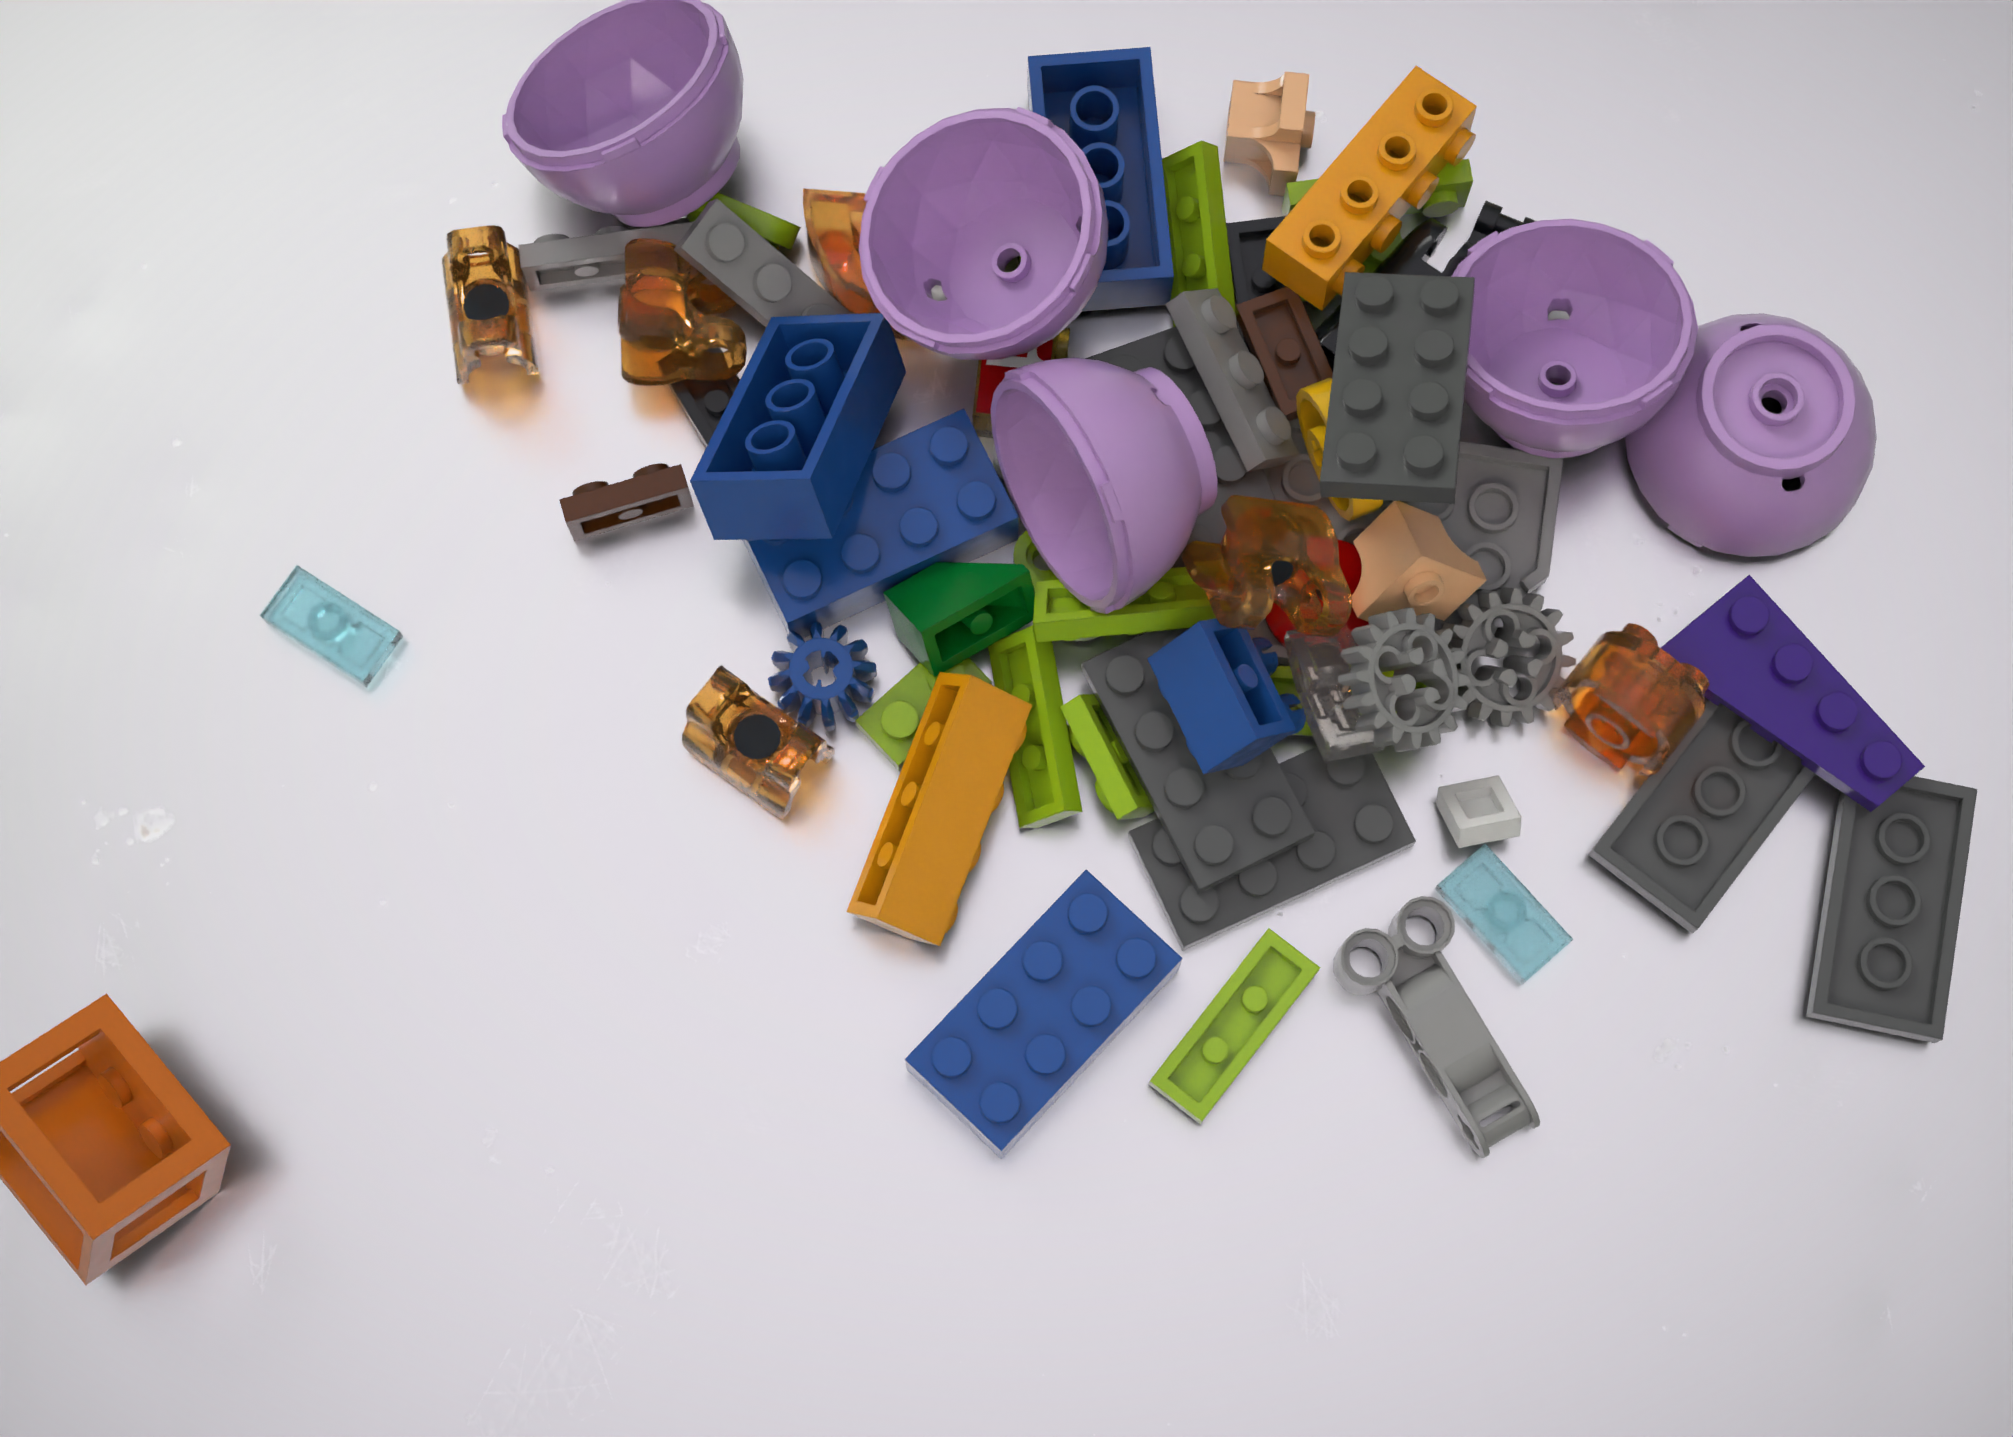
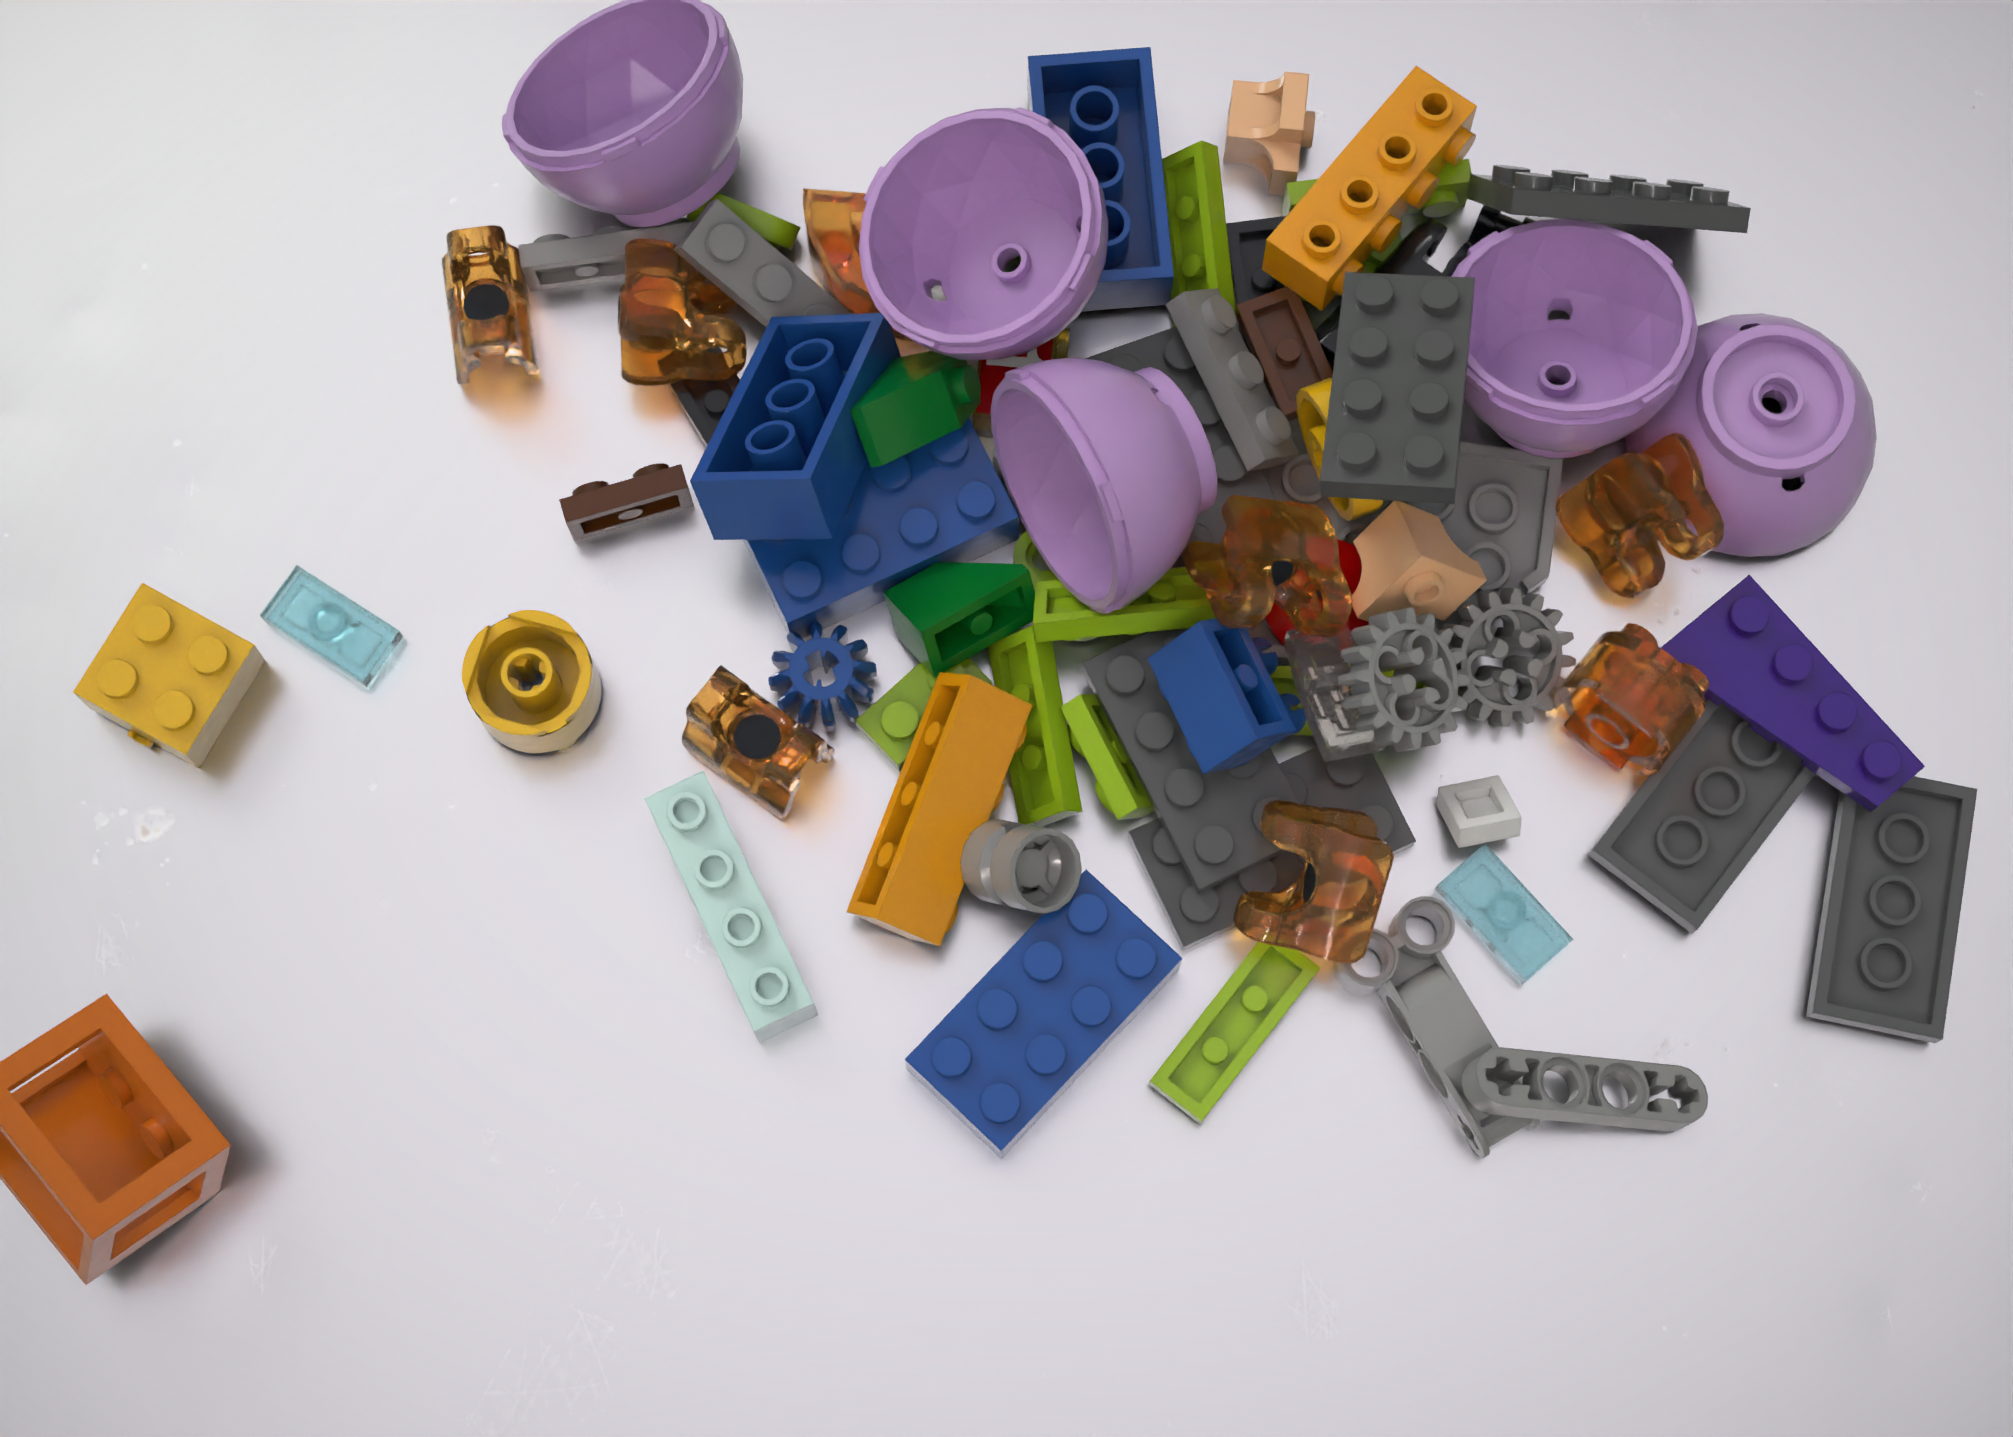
none -> yellow brick [73,583,265,768]
none -> yellow brick [462,610,601,753]
none -> light aqua brick [644,770,818,1042]
none -> green slope [850,351,981,468]
none -> light grey wheel [960,819,1082,914]
none -> clear orange piece [1233,800,1394,964]
none -> light grey beam [1461,1047,1708,1132]
none -> dark grey plate [1467,165,1751,233]
none -> clear orange piece [1555,432,1724,598]

